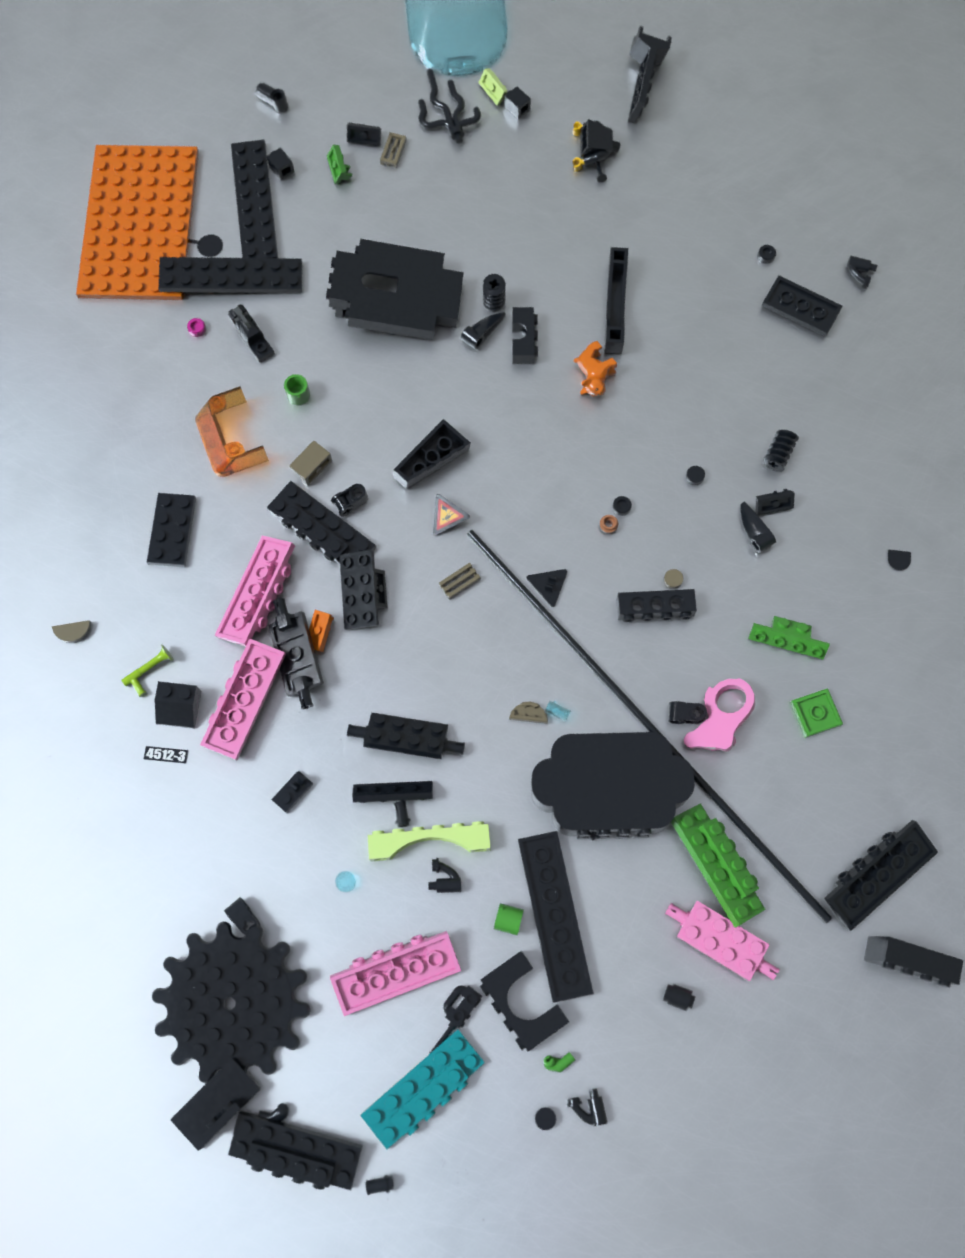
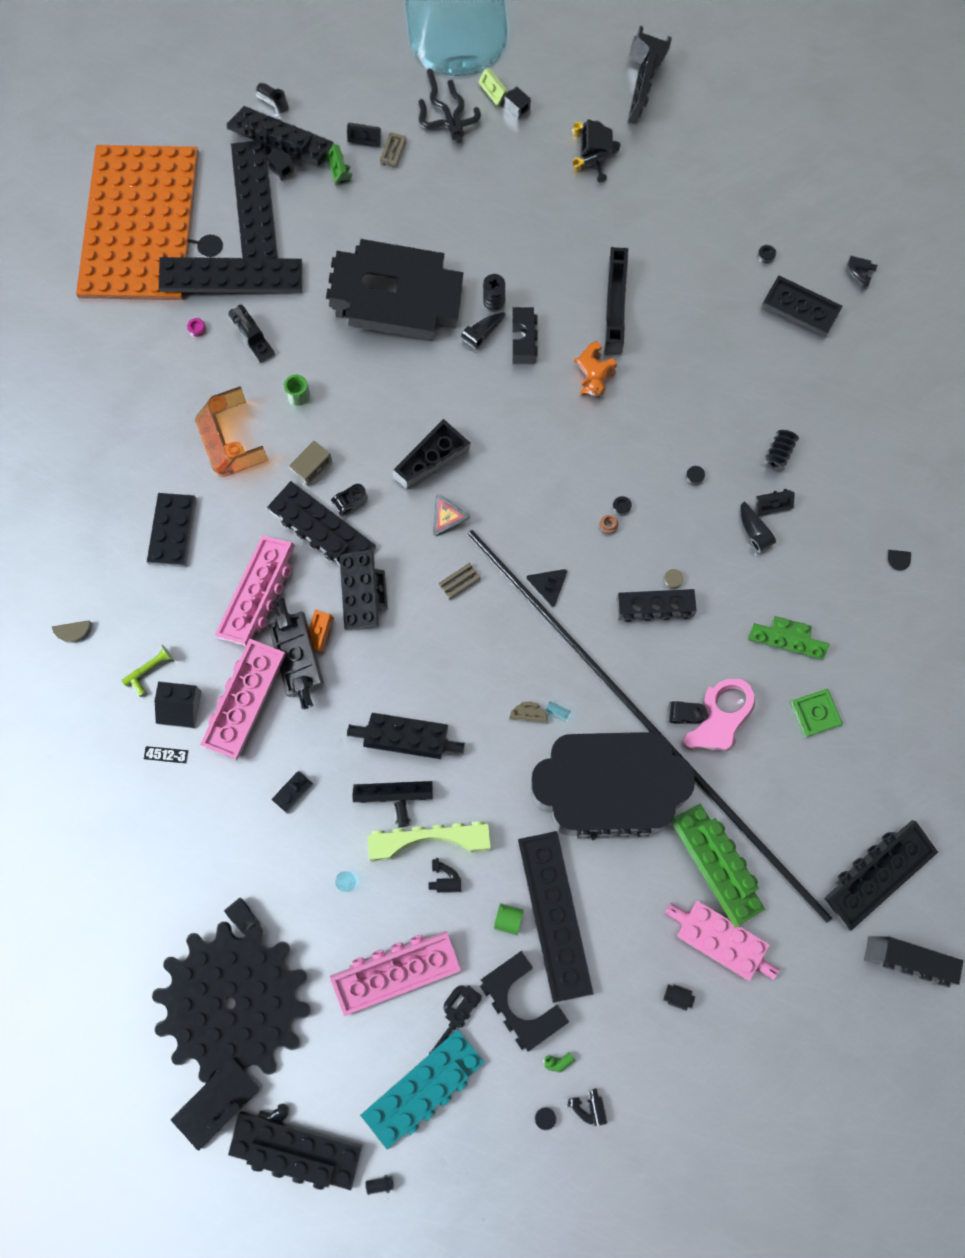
none -> black plate [227,106,333,166]

